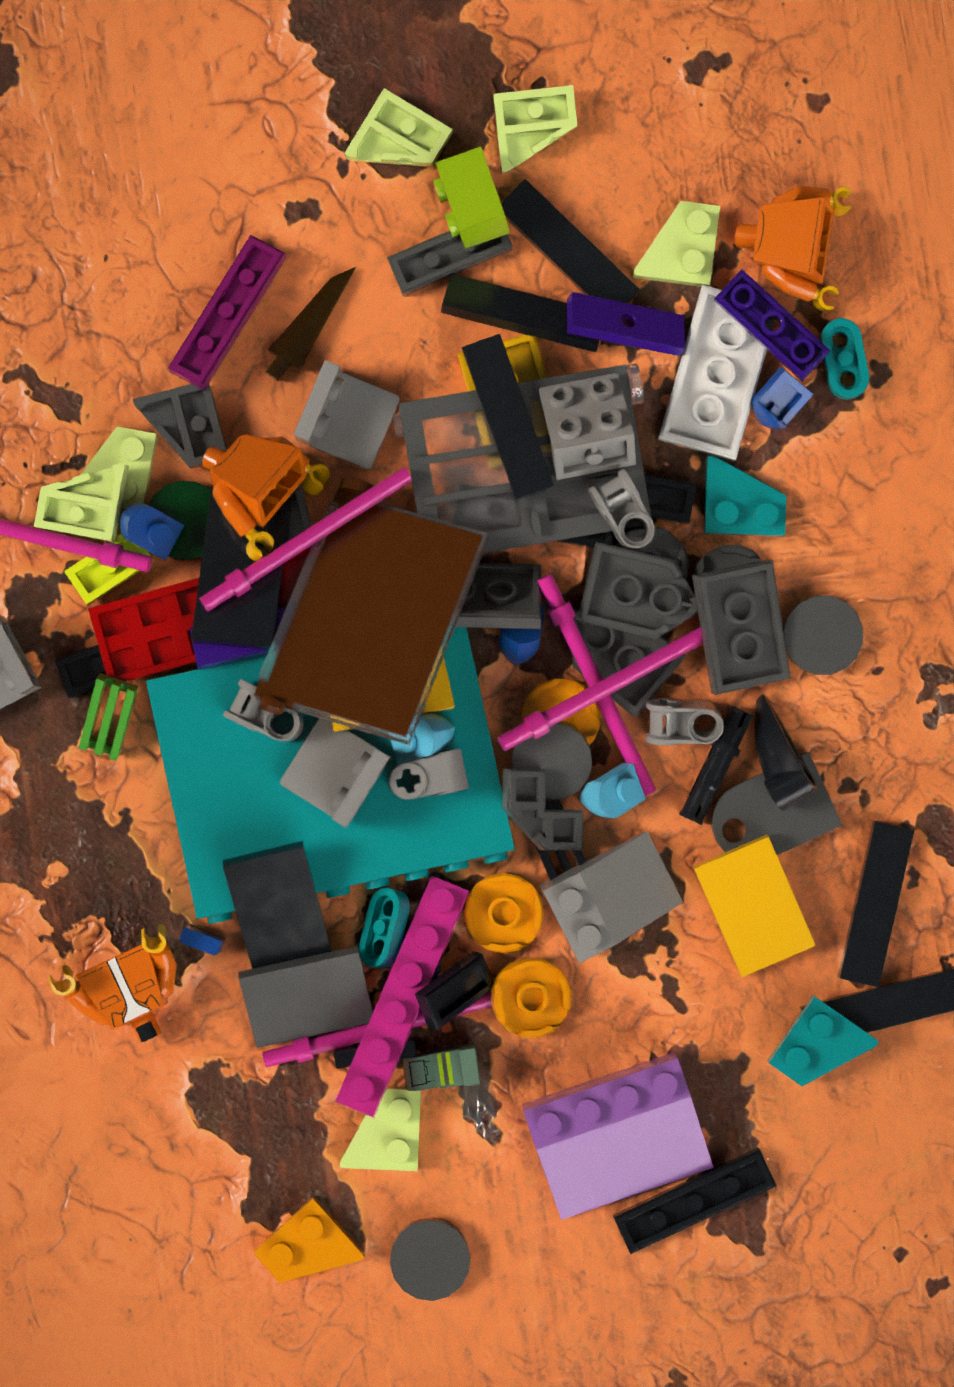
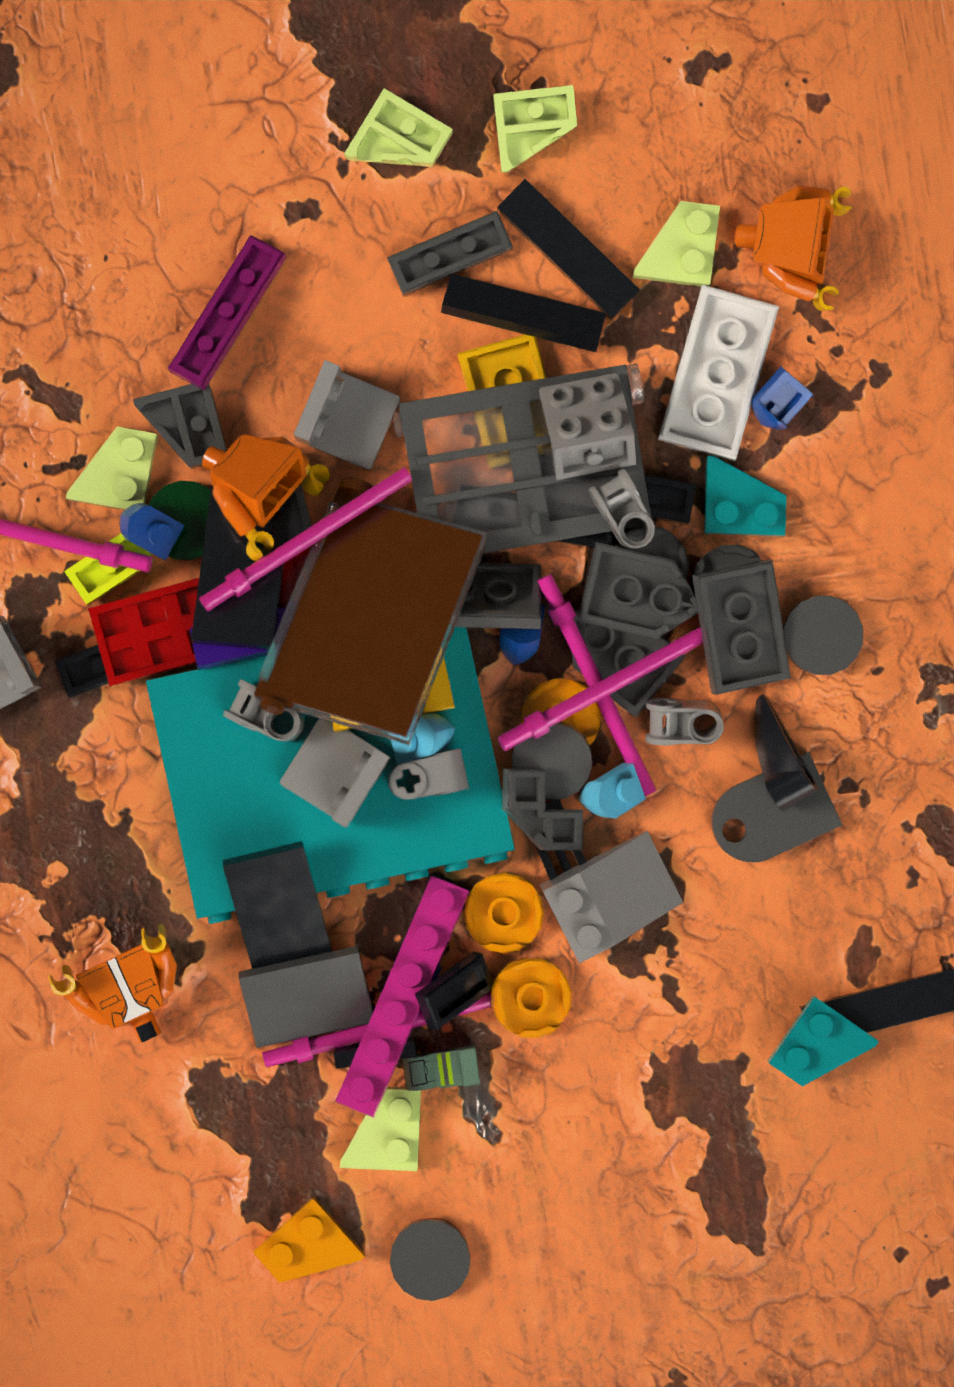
yellowish green wing [34,463,129,542] -> none
bright green tile [79,673,139,761] -> none
blue tile [179,924,226,956] -> none
dark brown bar [266,267,356,381] -> none
teal plate [359,887,410,969] -> none
lime brick [433,147,510,249] -> none
black tile [462,334,554,501] -> none
slope [522,1052,714,1220] -> none
dark purple tile [567,292,685,356] -> none
black tile [613,1147,776,1254] -> none
black pin [679,706,754,825] -> none
yellow tile [693,834,816,977] -> none
dark purple tile [714,269,831,382] -> none
teal plate [819,318,869,400] -> none
black tile [838,821,914,987] -> none

